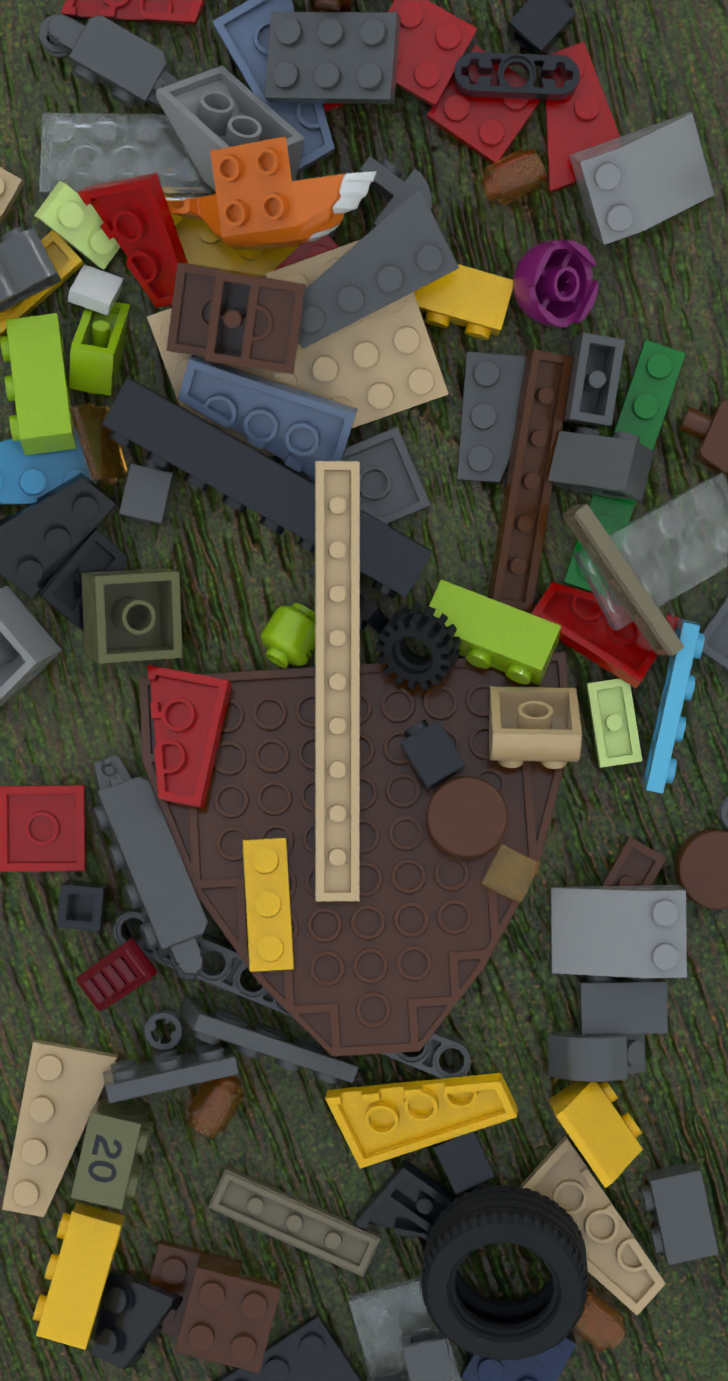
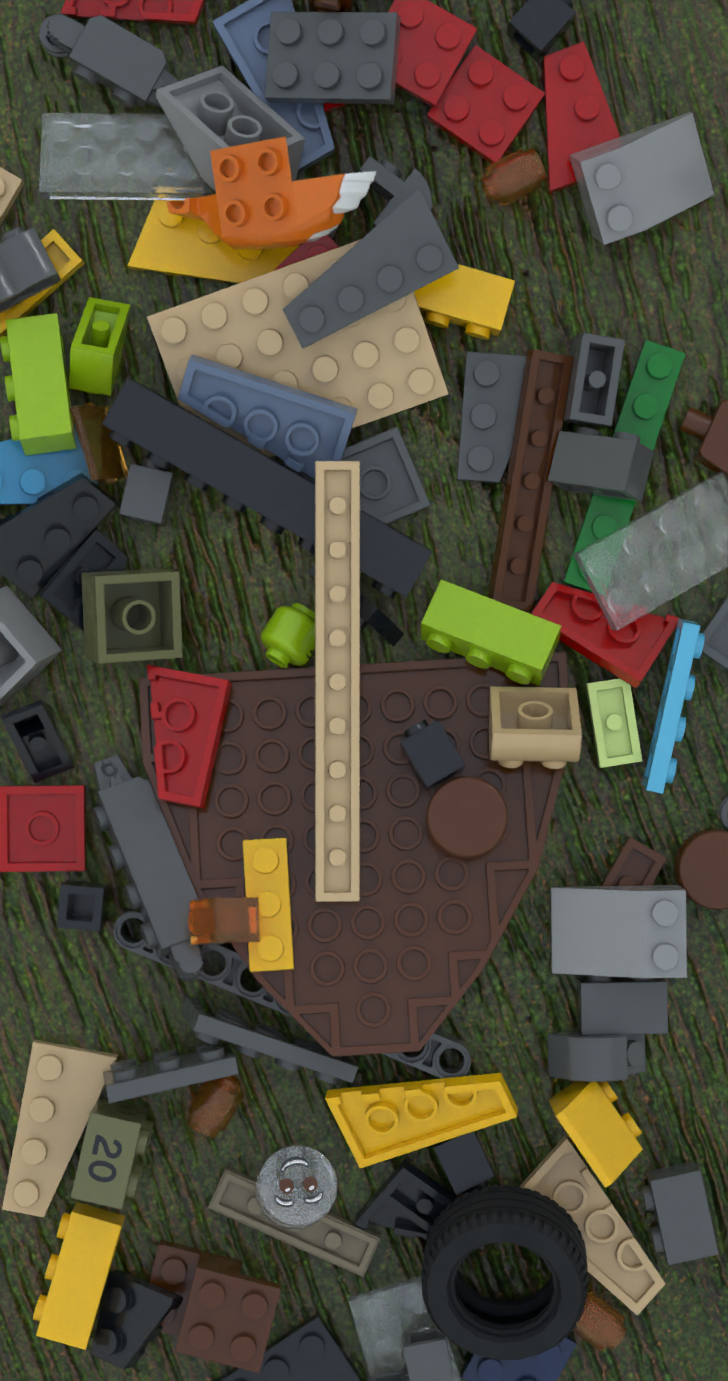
yellowish green plate [34,181,120,270] -> none
white tile [68,264,124,316] -> none
dark red slope [76,938,157,1011] -> none
red wing [77,173,188,308] -> none
dark grey bush [144,1009,184,1050] -> none
reddish brown bracket [166,262,306,374] -> none
black tyre [376,604,461,690] -> none
black beam [453,52,580,100] -> none
clear yellow plate [482,844,540,904] -> none
magenta cylinder [513,240,598,327] -> none
dark tan tile [562,504,684,656] -> none
none -> black slope [1,700,74,783]
none -> clear orange brick [188,898,260,945]
none -> clear head [255,1145,337,1229]

